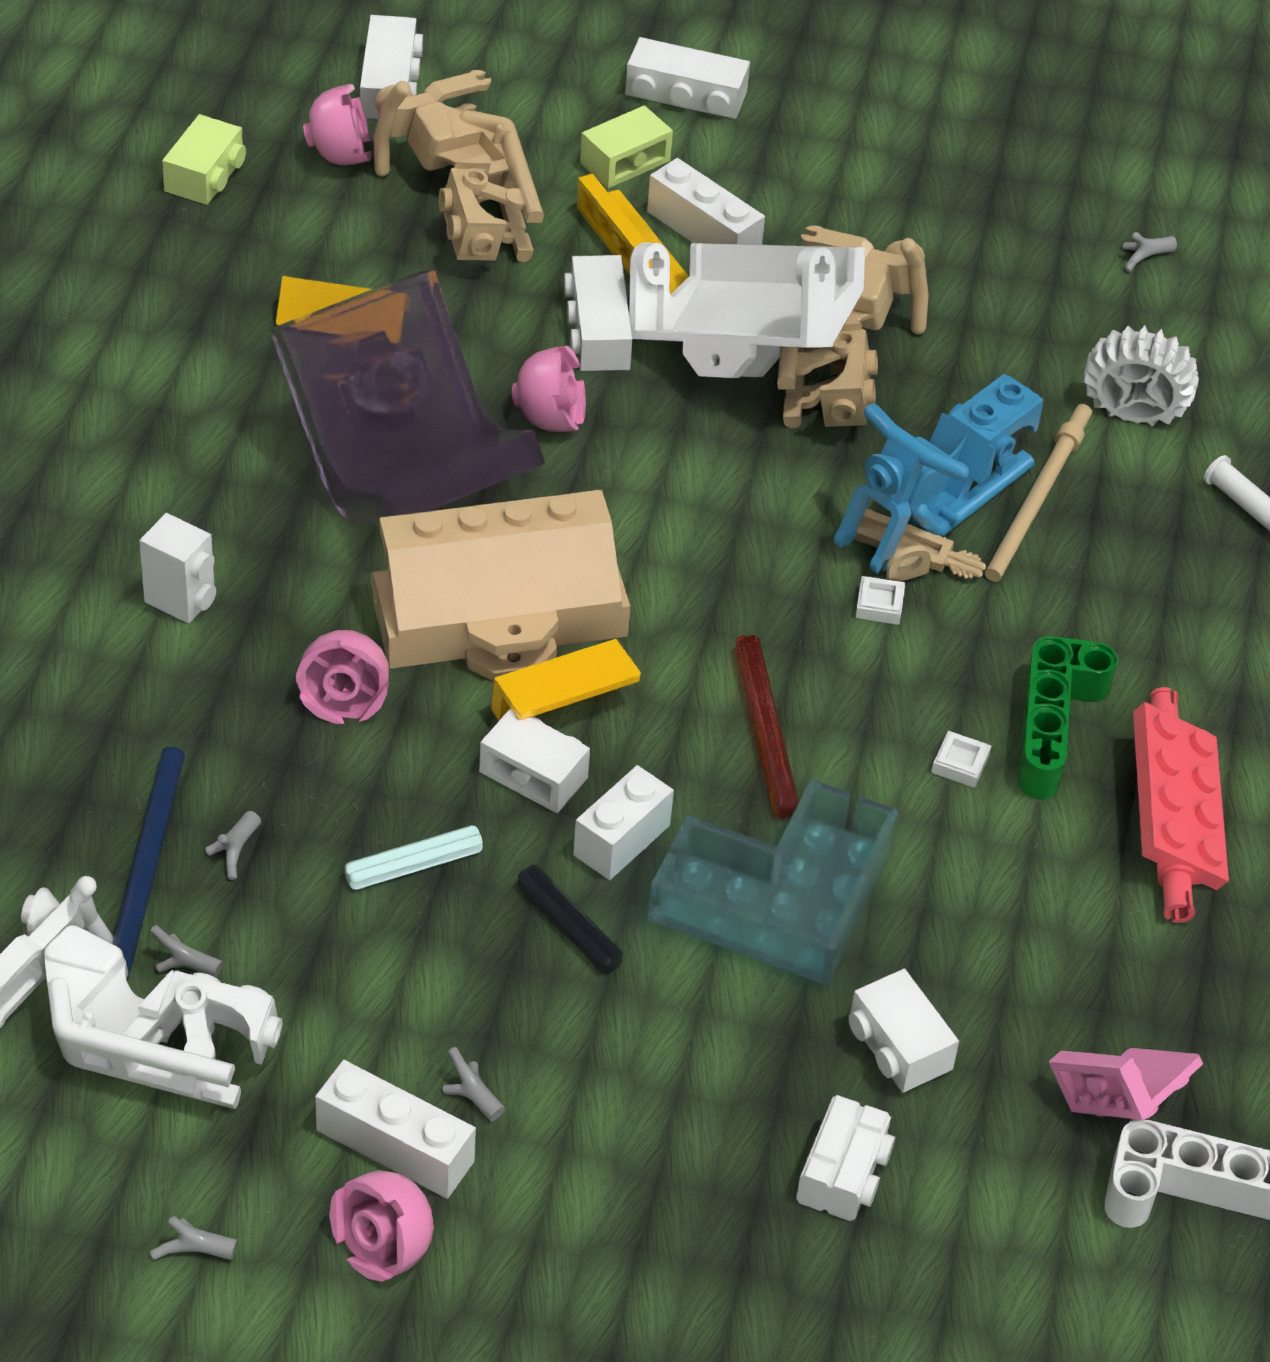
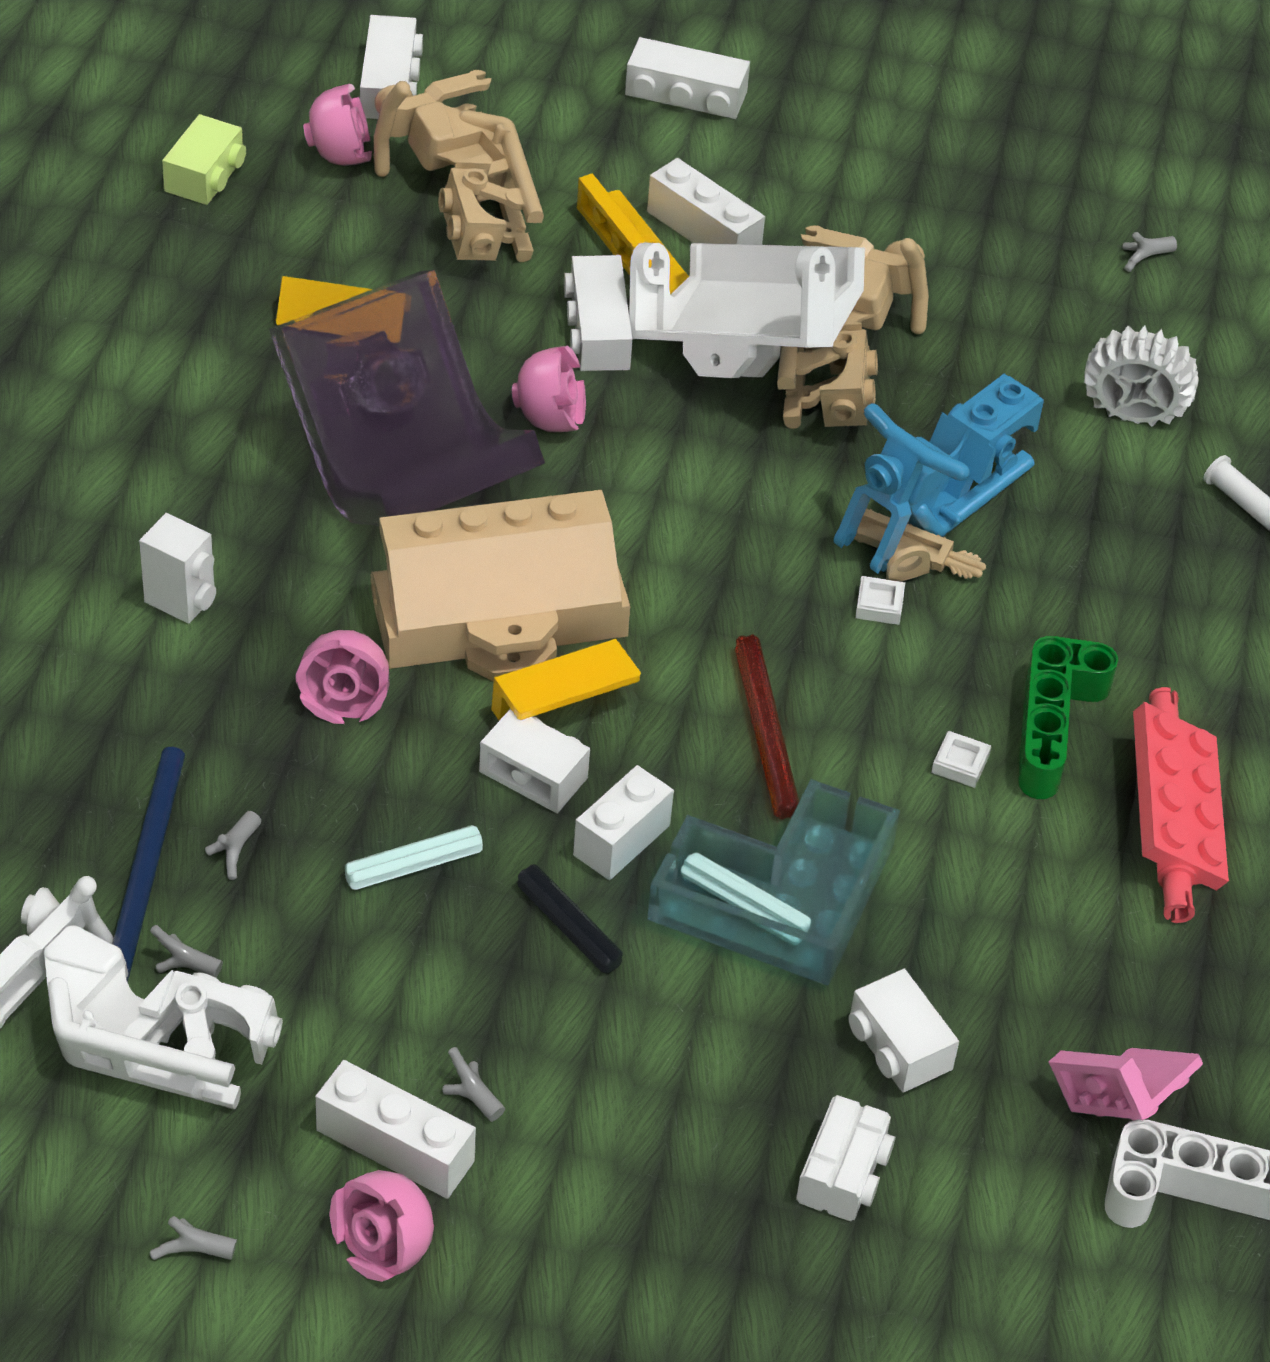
yellowish green brick [580,105,673,189] -> none
tan bar [985,404,1092,582] -> none
none -> light aqua axle [680,853,811,942]

